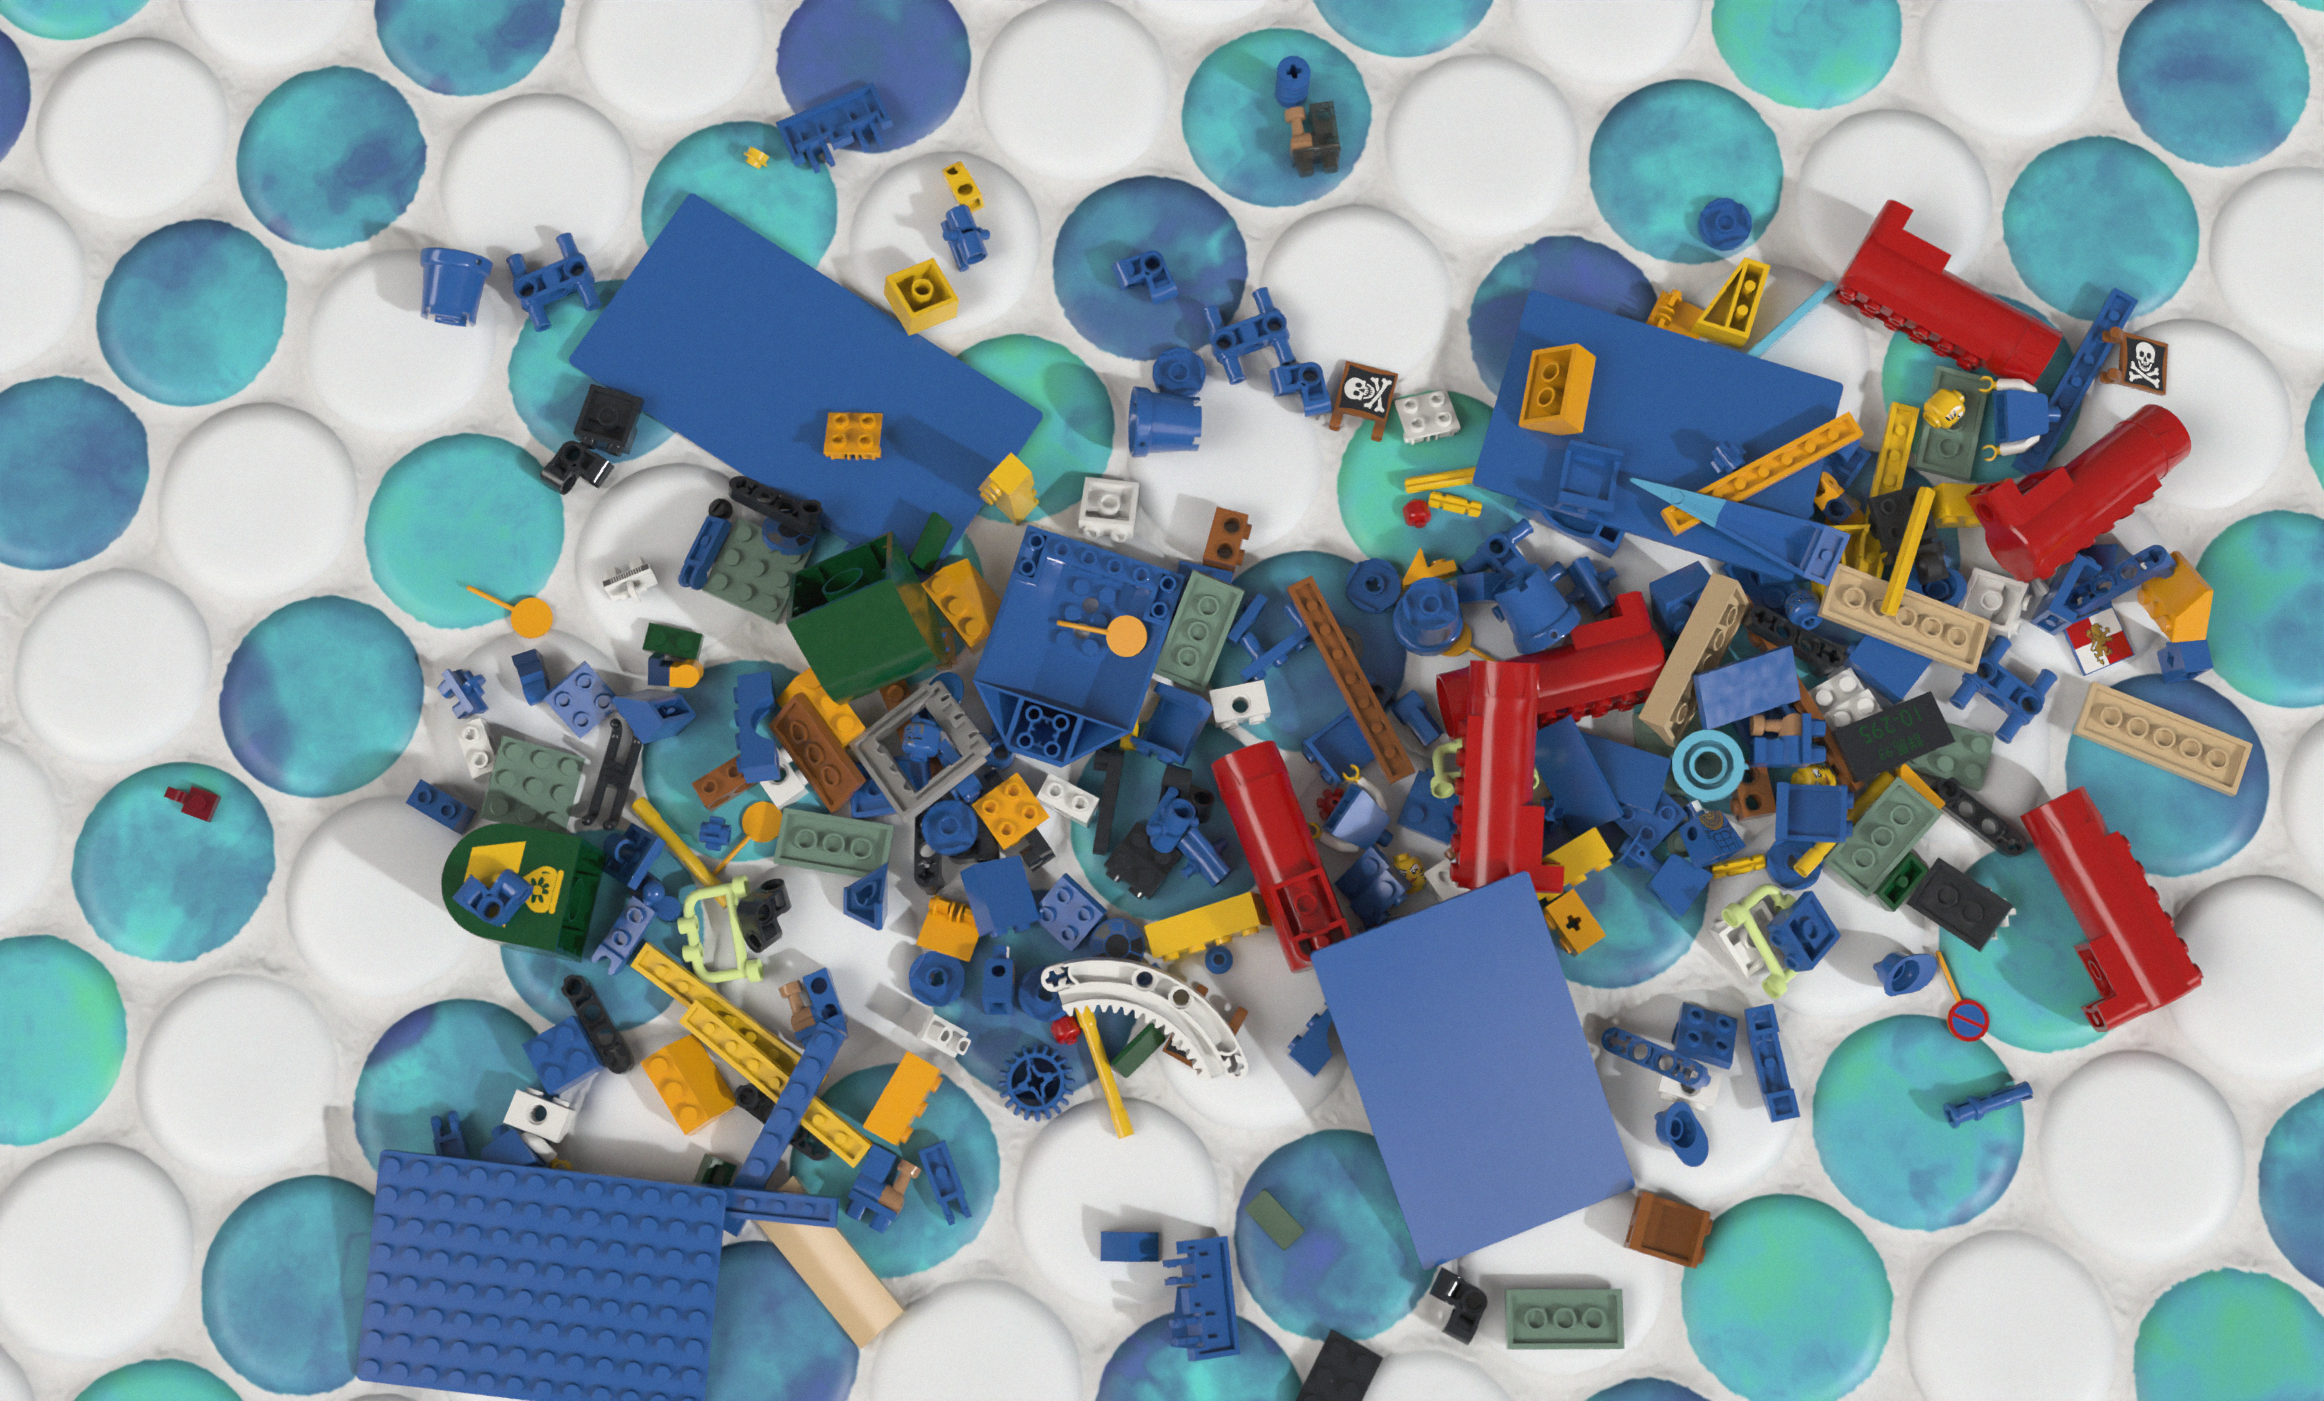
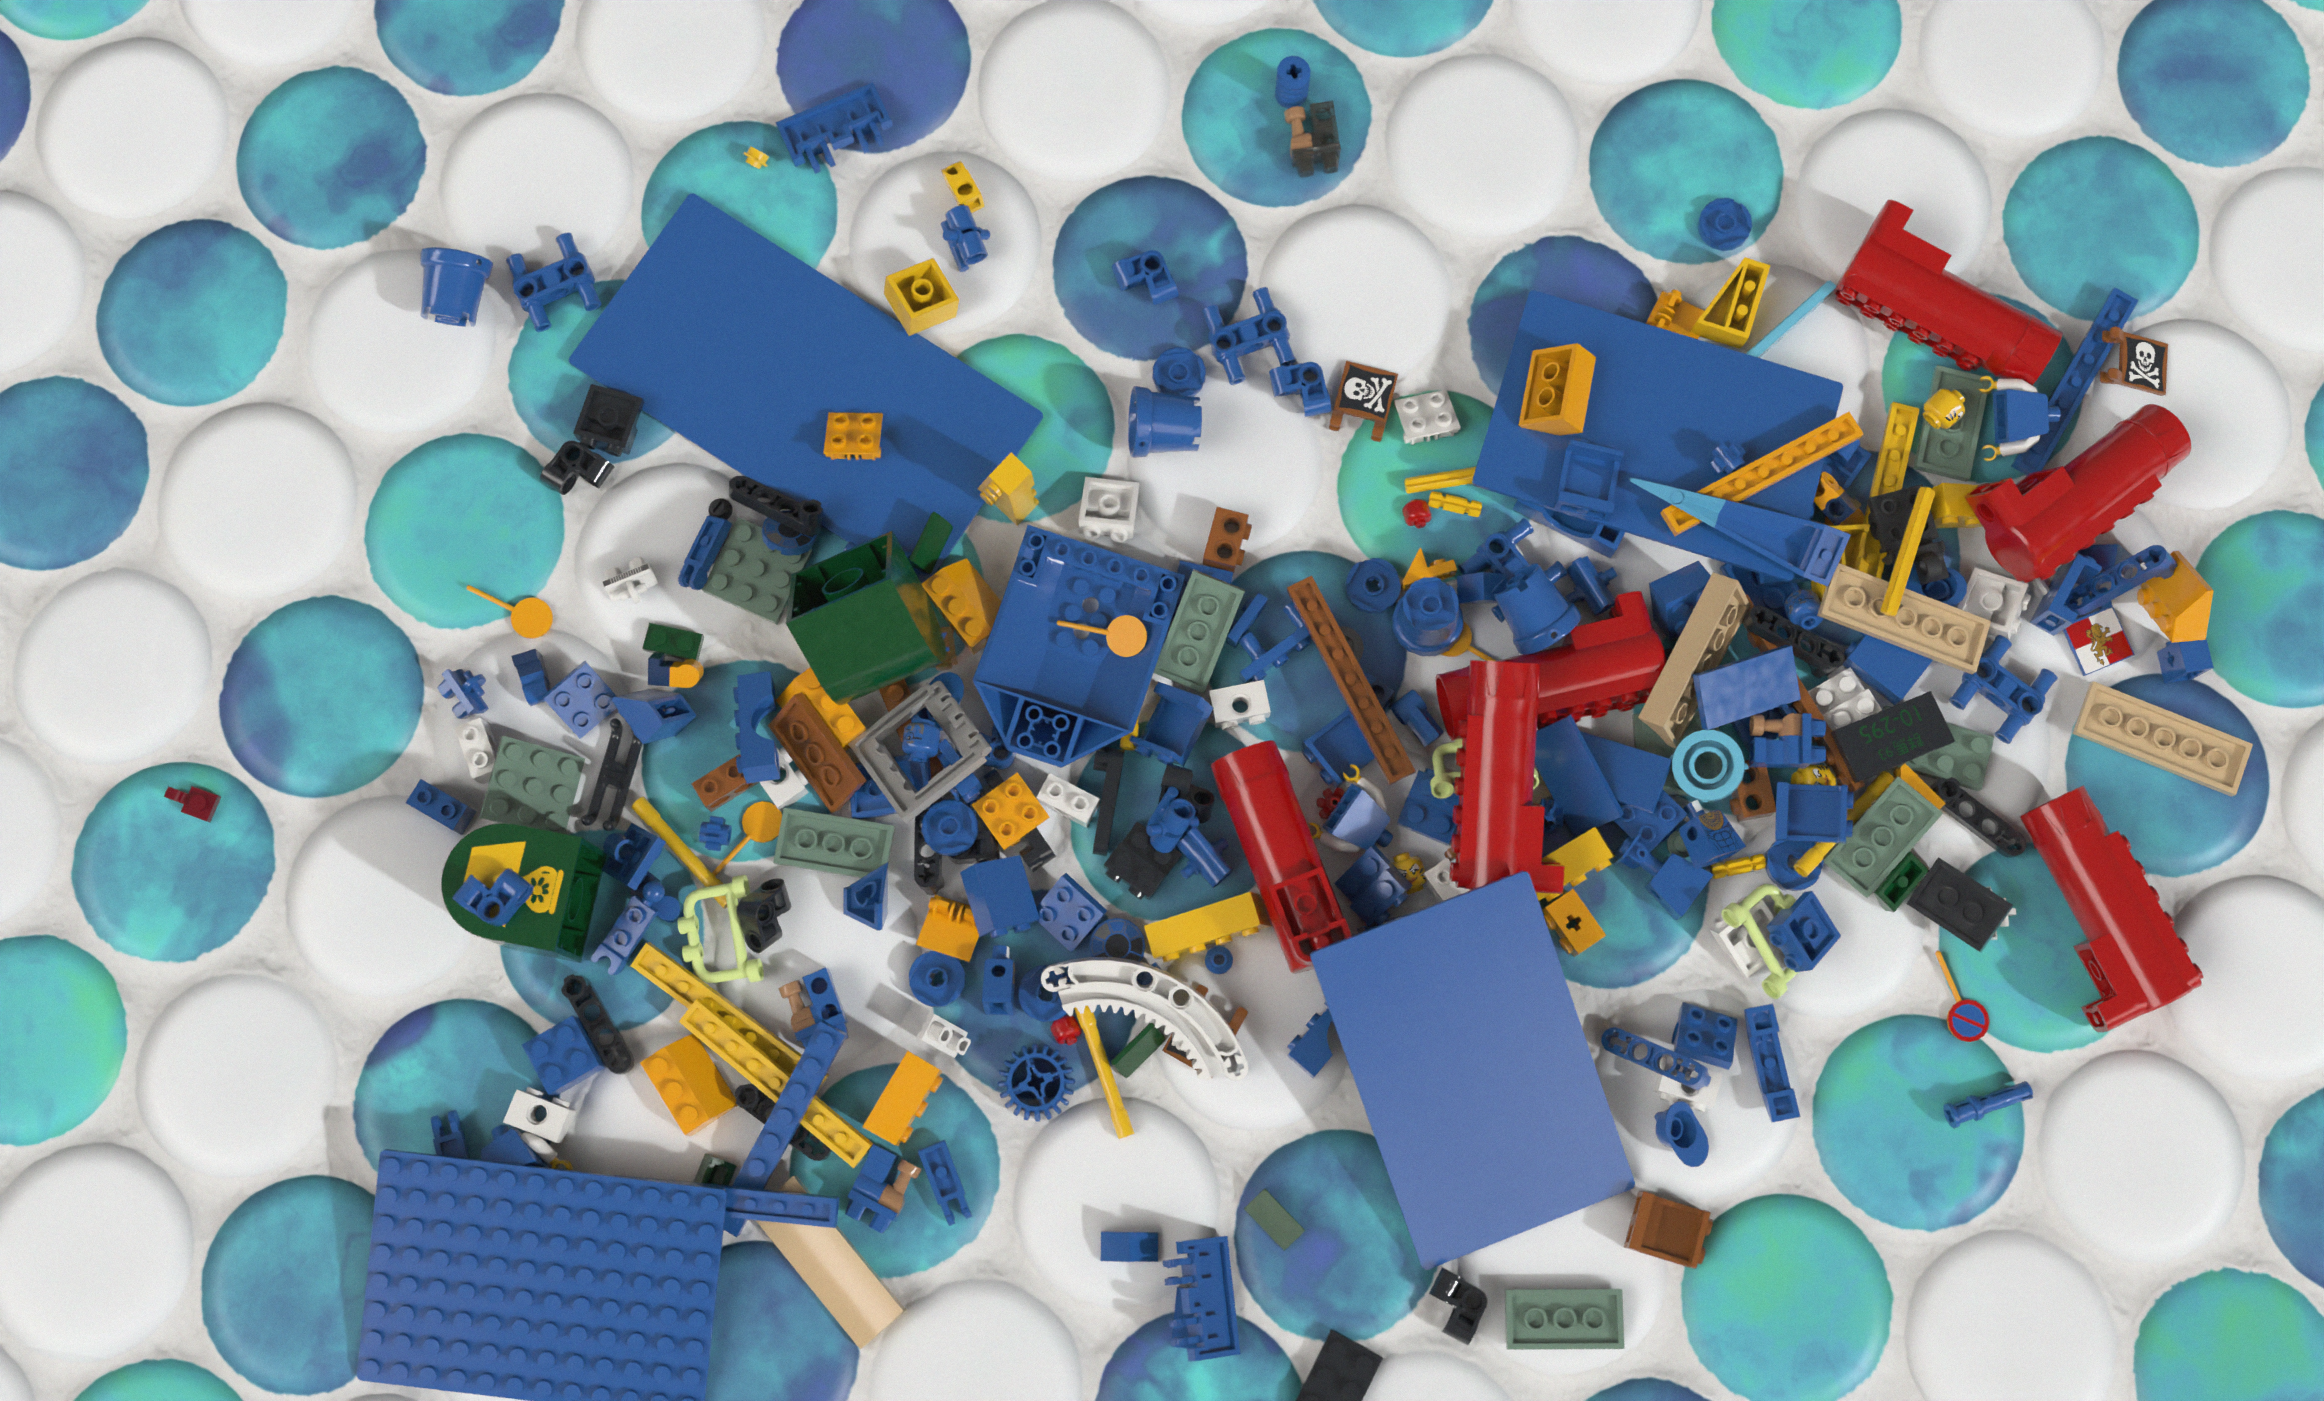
blue piece [1873,951,1937,997] -> none

